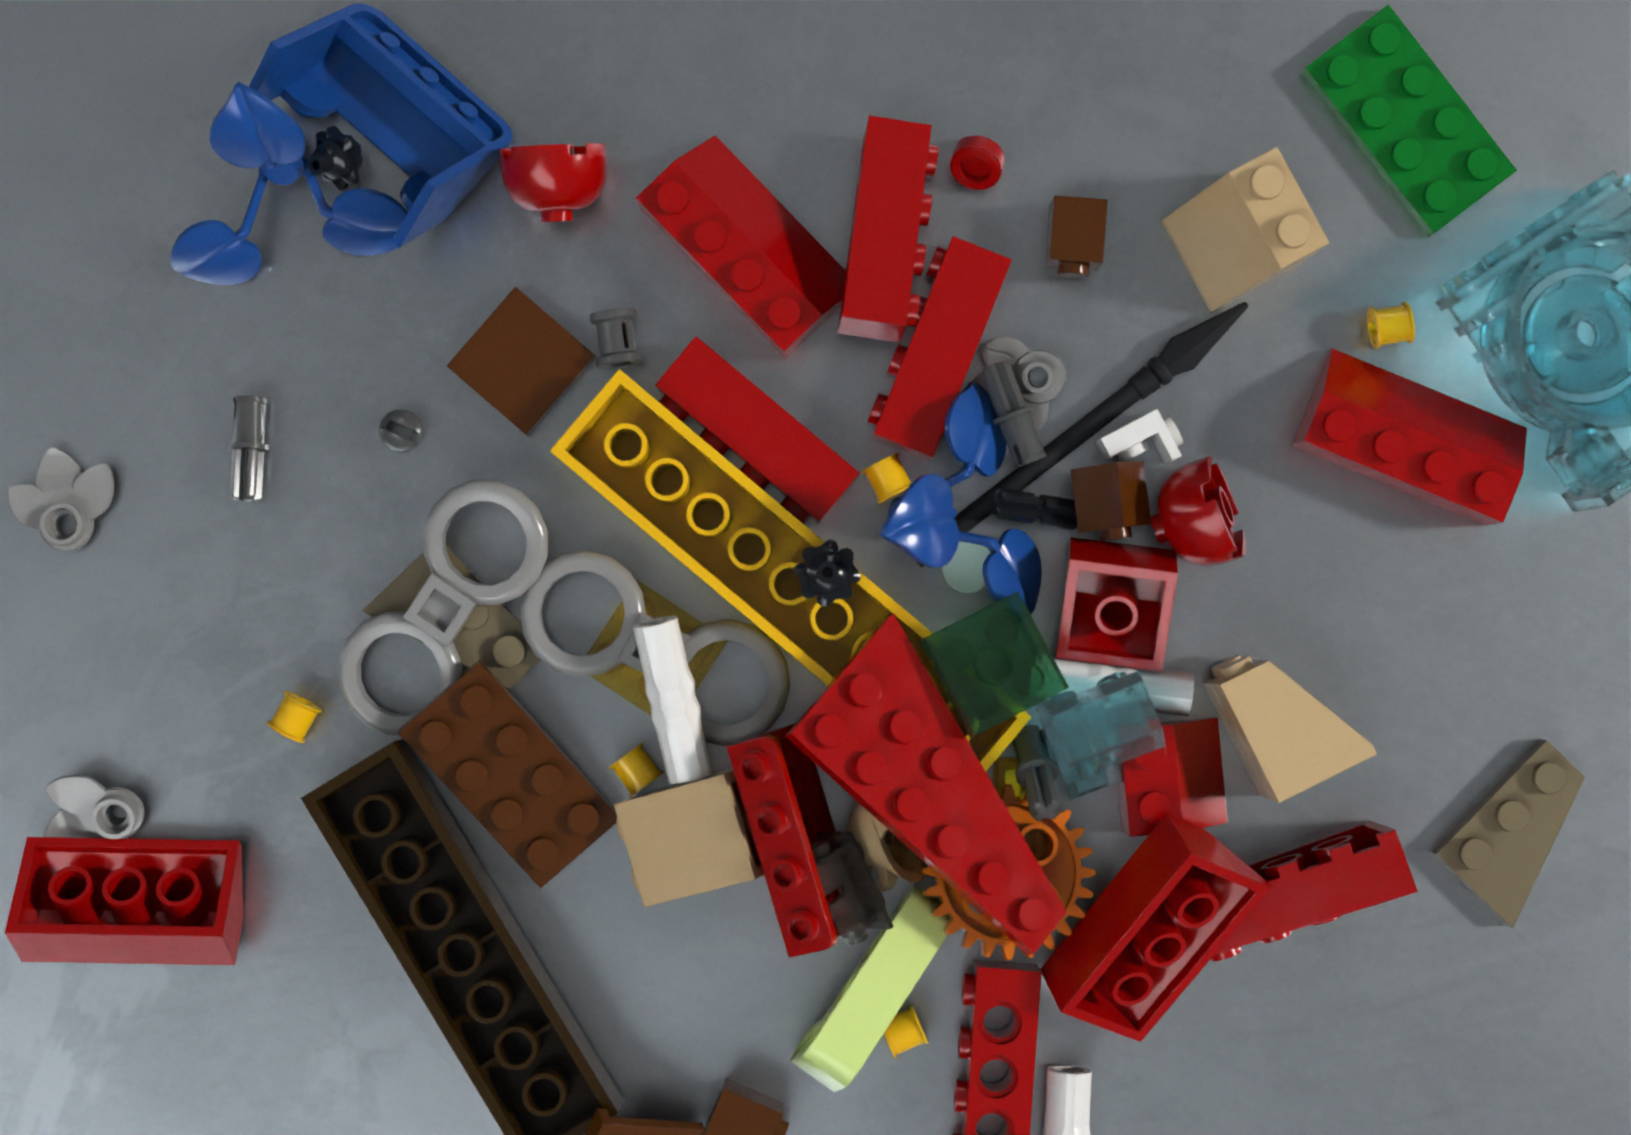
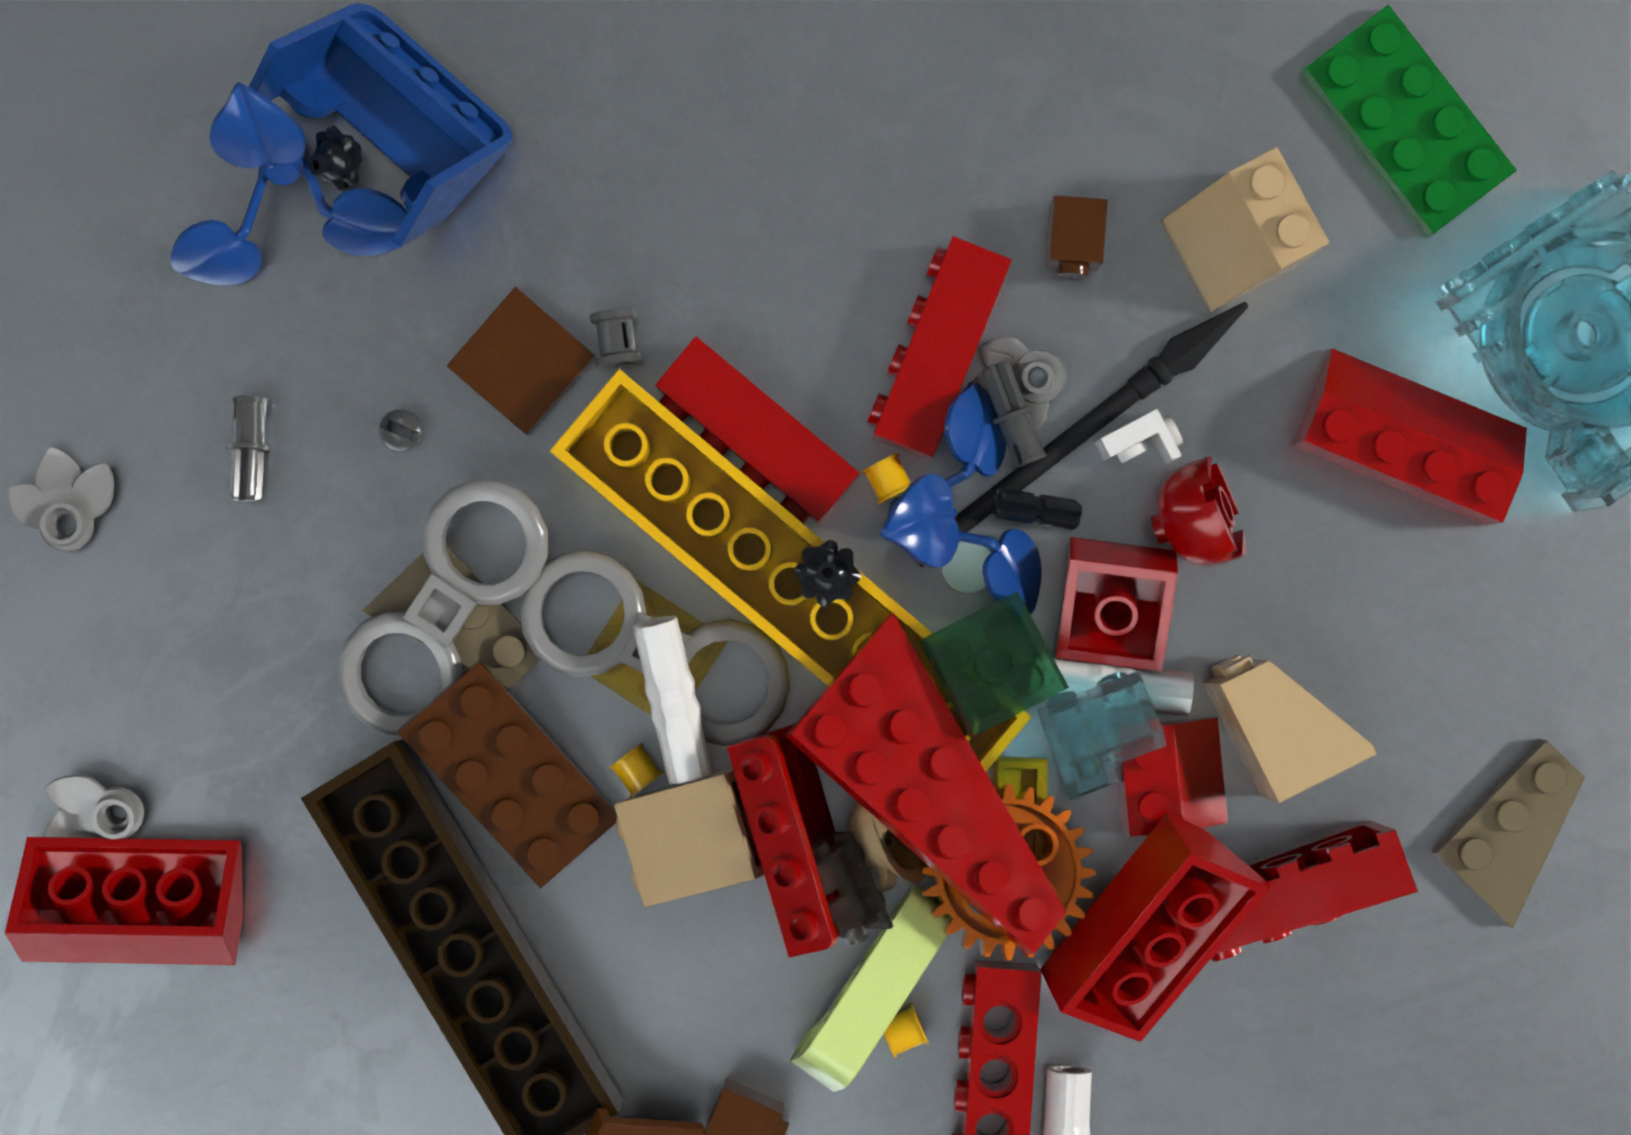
yellow axle [266,690,323,743] -> none
red cylinder [499,143,607,222] -> none
red slope [636,135,846,359] -> none
red brick [837,115,939,343] -> none
red tile [950,136,1005,190] -> none
dark grey axle [1012,725,1060,821] -> none
reddish brown brick [1071,461,1151,541] -> none
yellow axle [1366,301,1415,349] -> none

